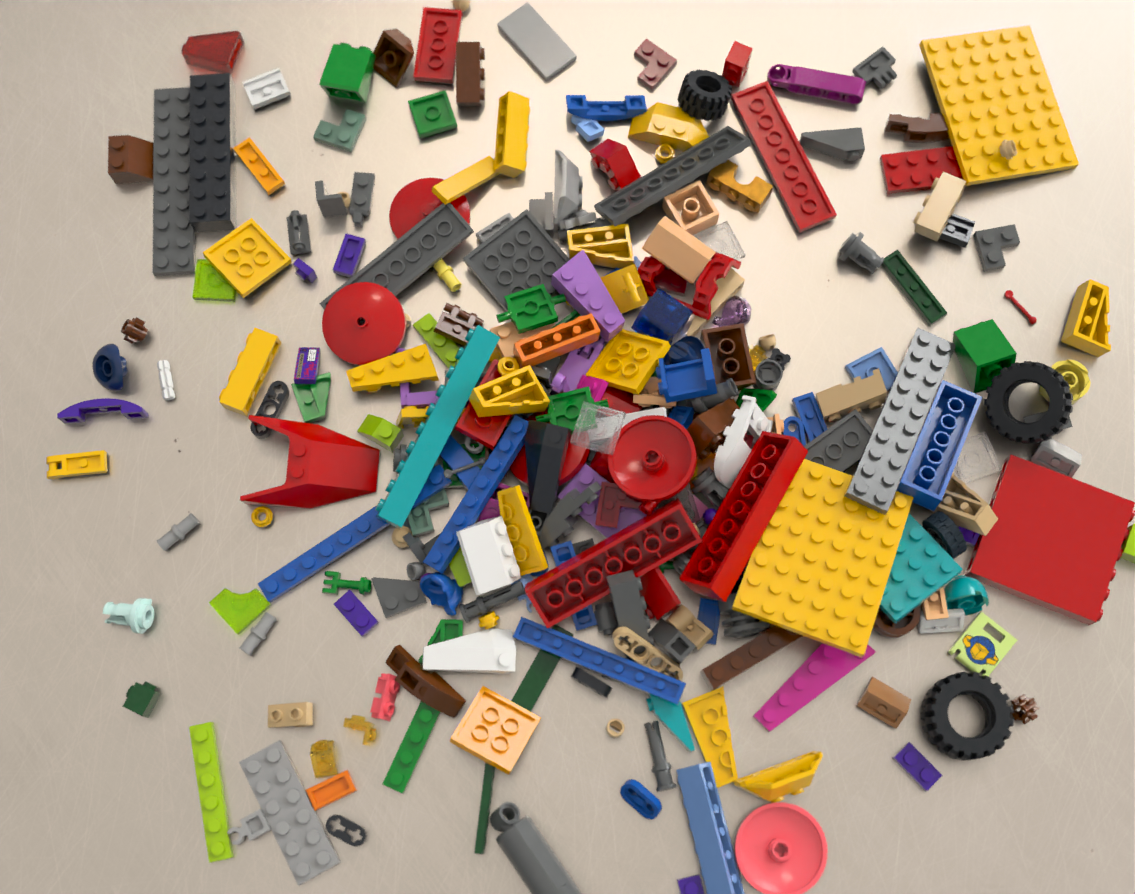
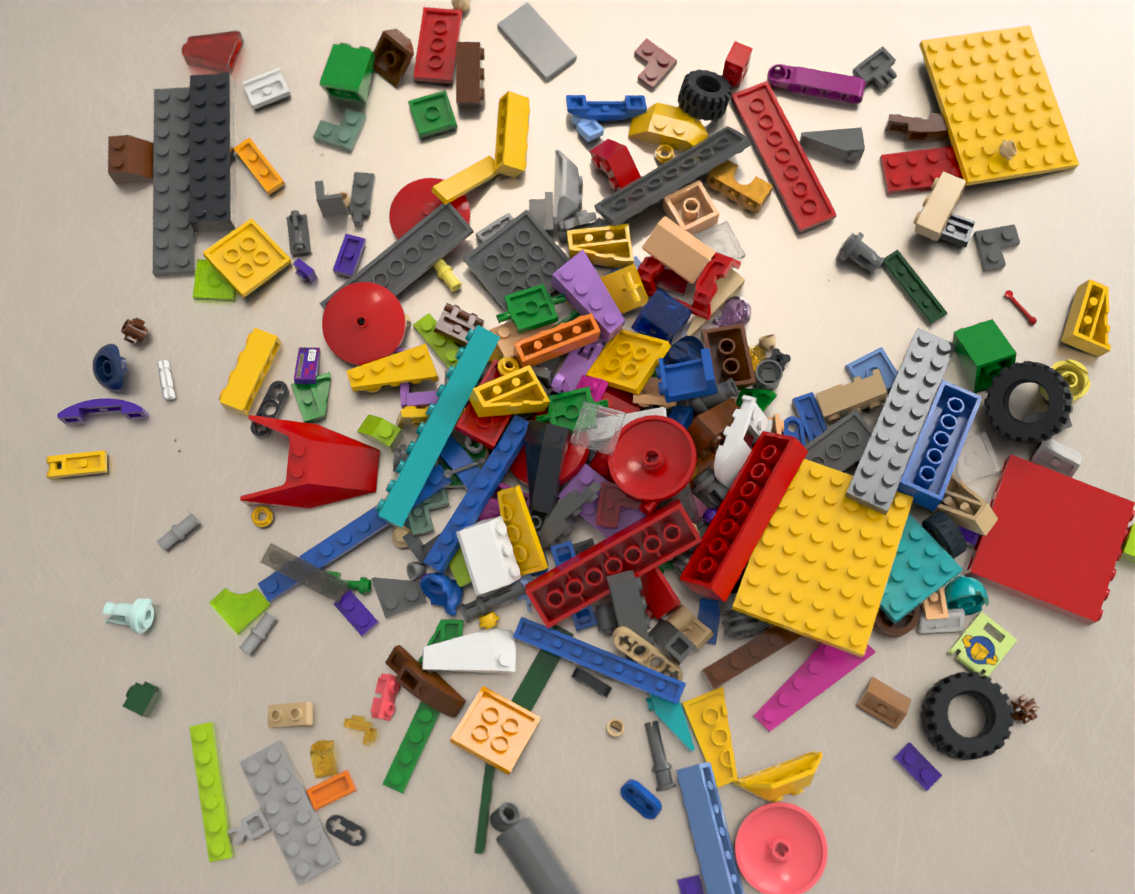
none -> clear smoke plate [260,543,350,603]

